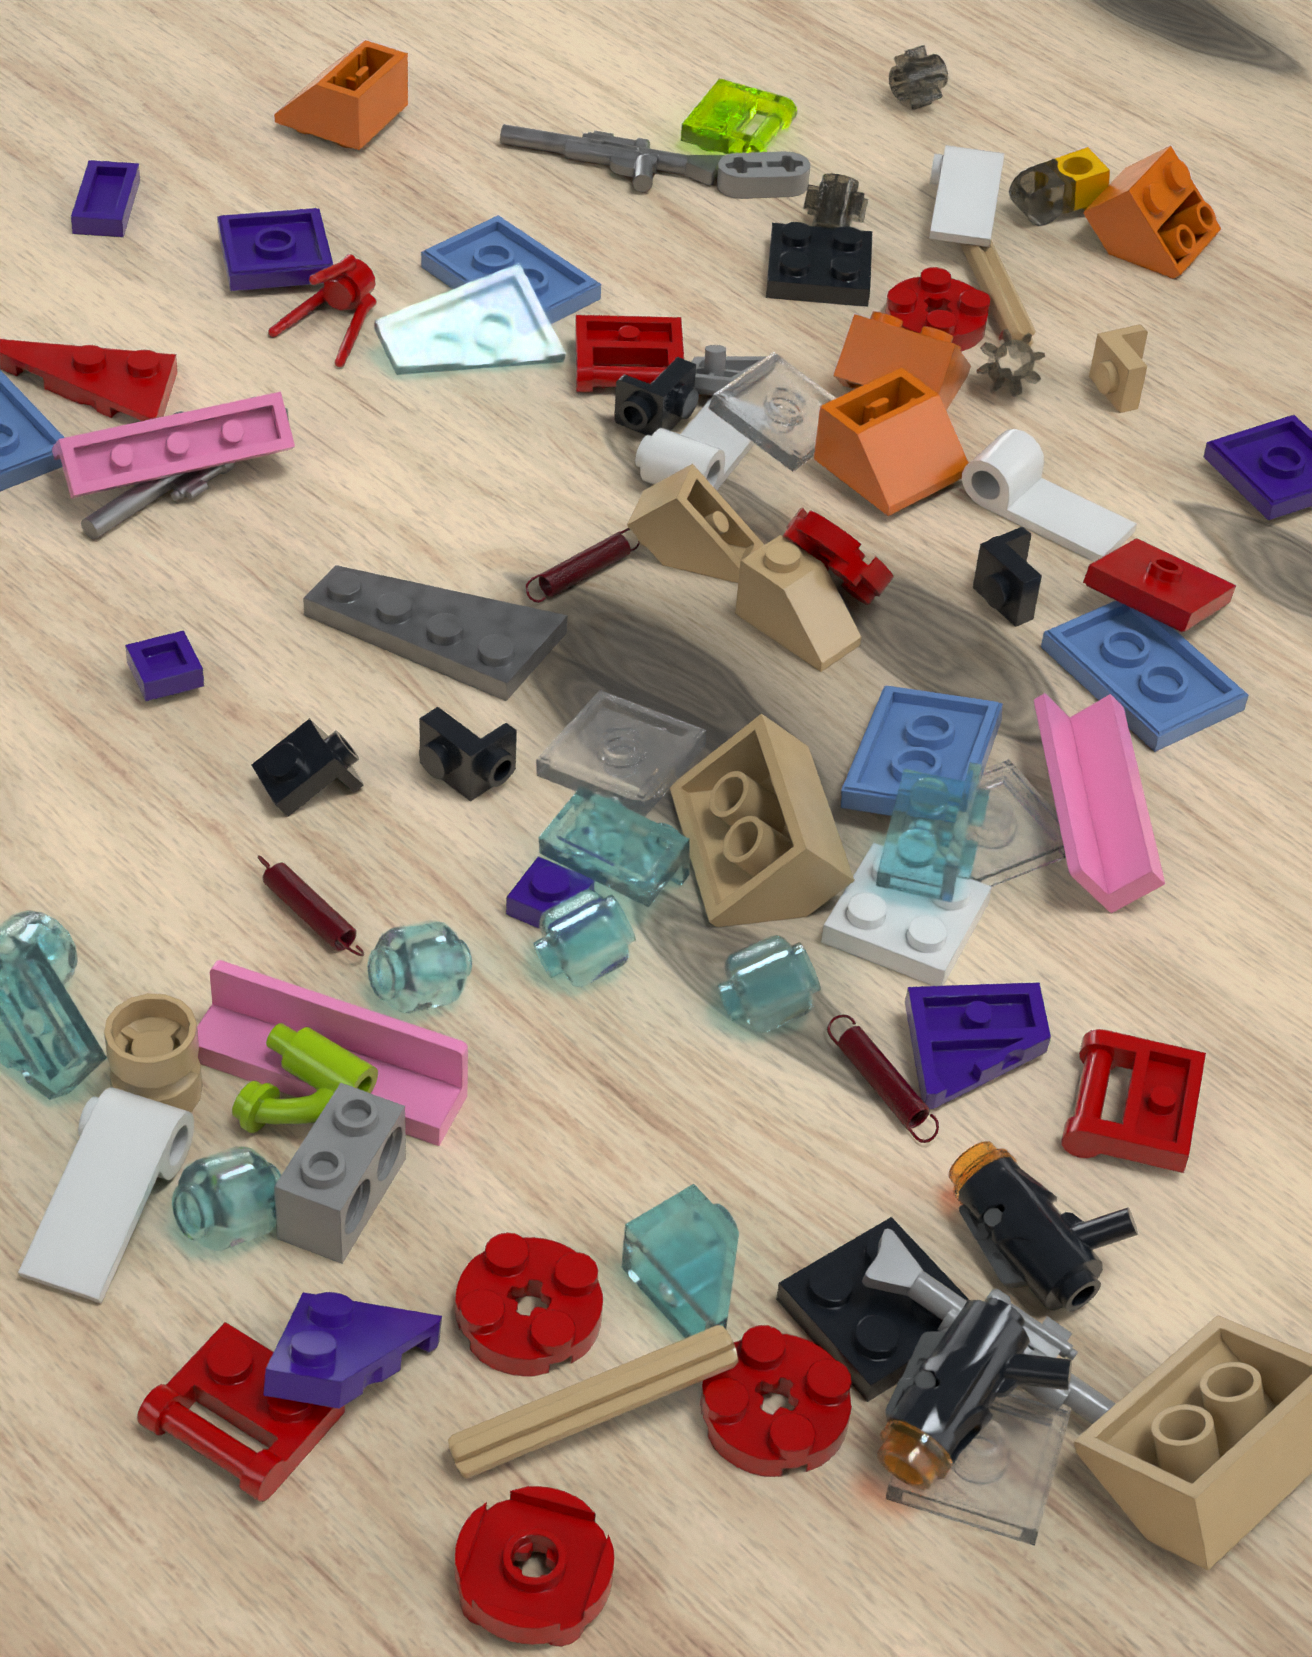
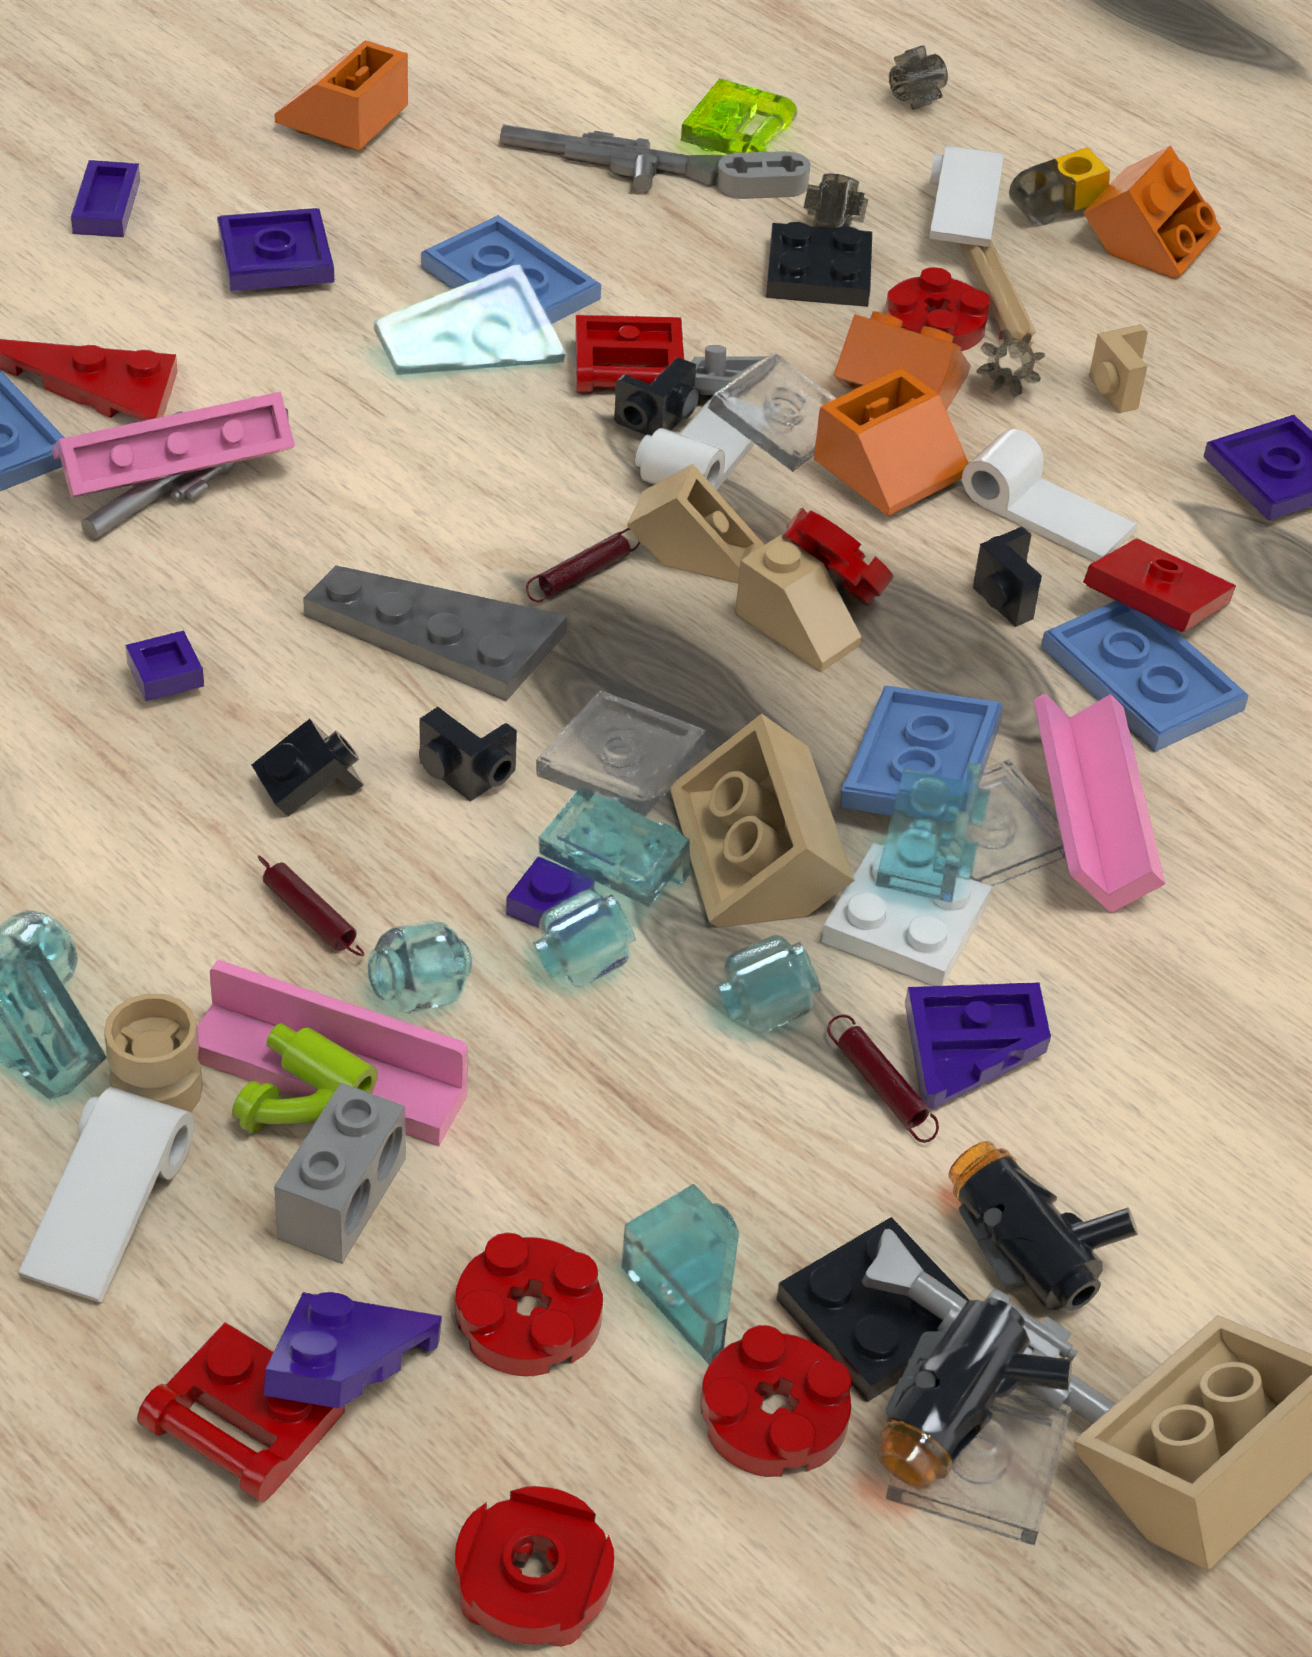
clear light blue head [172,1146,281,1251] -> none
red plant [268,254,377,368] -> none
tan axle [448,1325,738,1478] -> none
red plate [1061,1029,1206,1173] -> none

